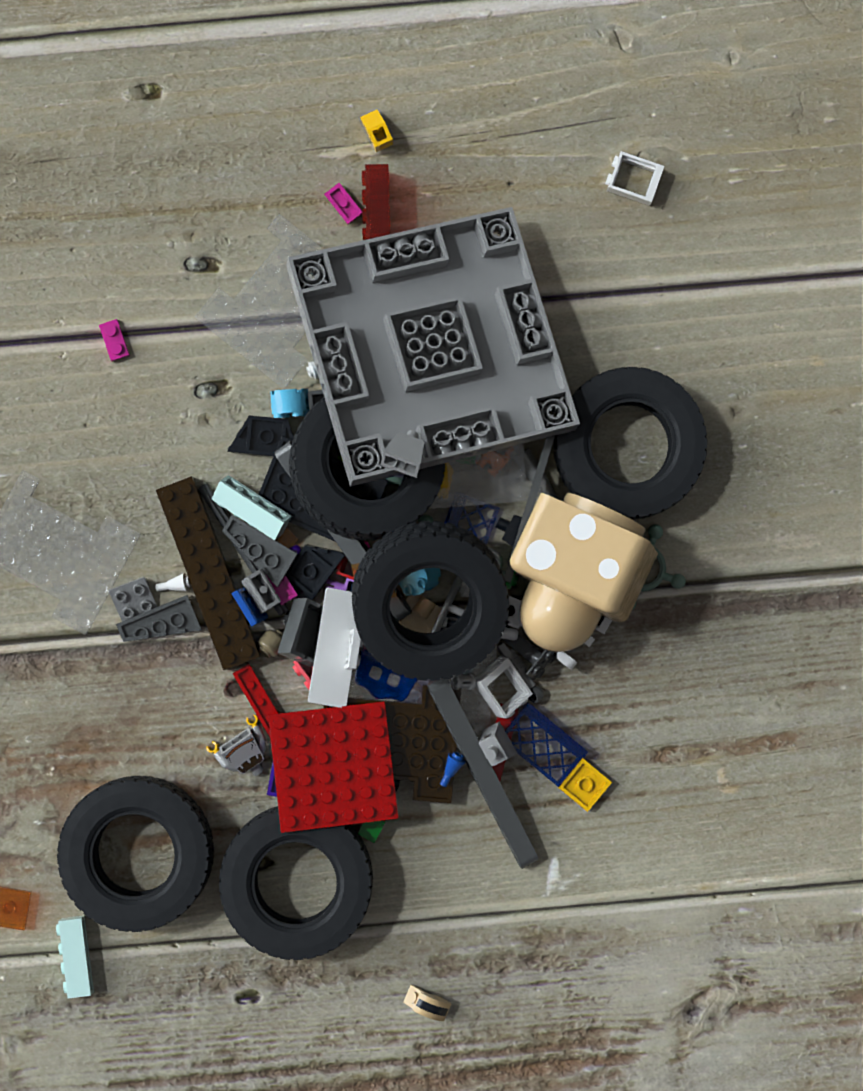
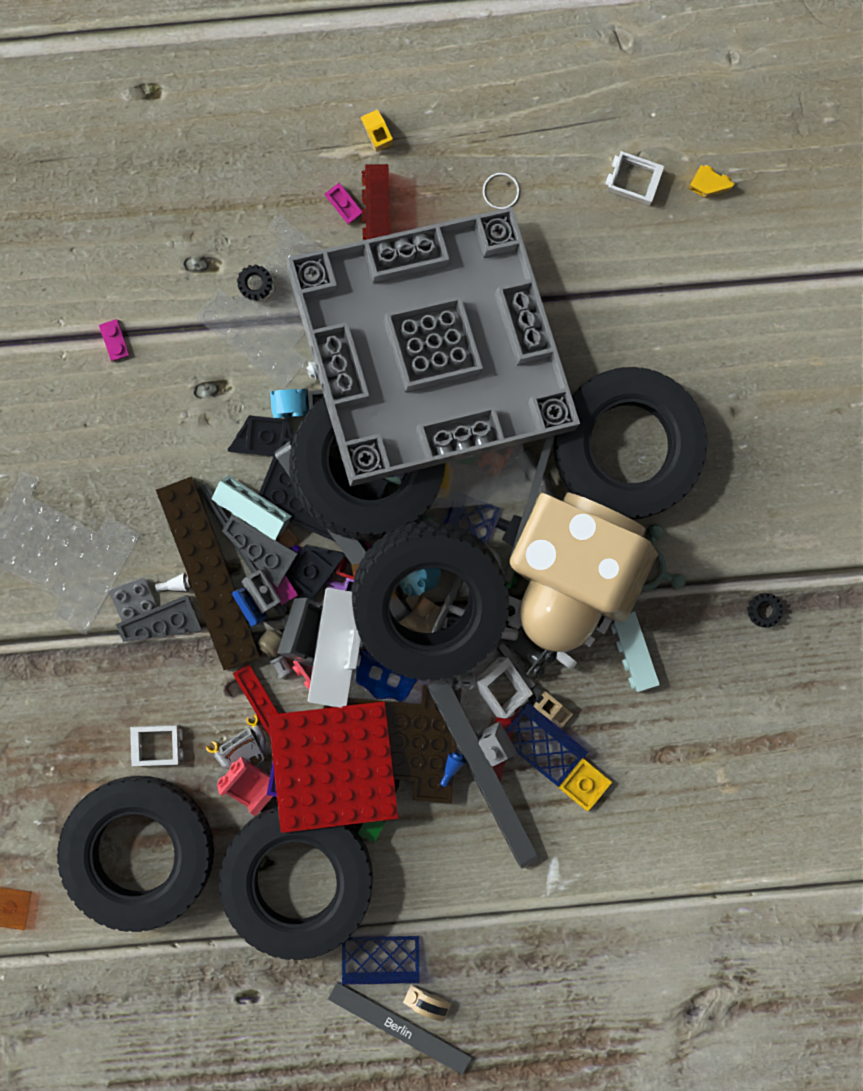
light aqua brick [56,915,94,999] -> none
light grey torso [380,430,424,478] -> none
none -> white window [130,725,183,766]
none -> coral panel [217,757,273,817]
none -> black tyre [237,264,273,301]
none -> light grey bush [270,655,294,678]
none -> dark grey tile [328,981,472,1075]
none -> clear blue fence [342,936,420,985]
none -> white piece [483,173,519,209]
none -> tan brick [533,691,573,729]
none -> light aqua brick [610,611,660,692]
none -> yellow slope [688,165,735,198]
none -> black tyre [747,593,784,628]

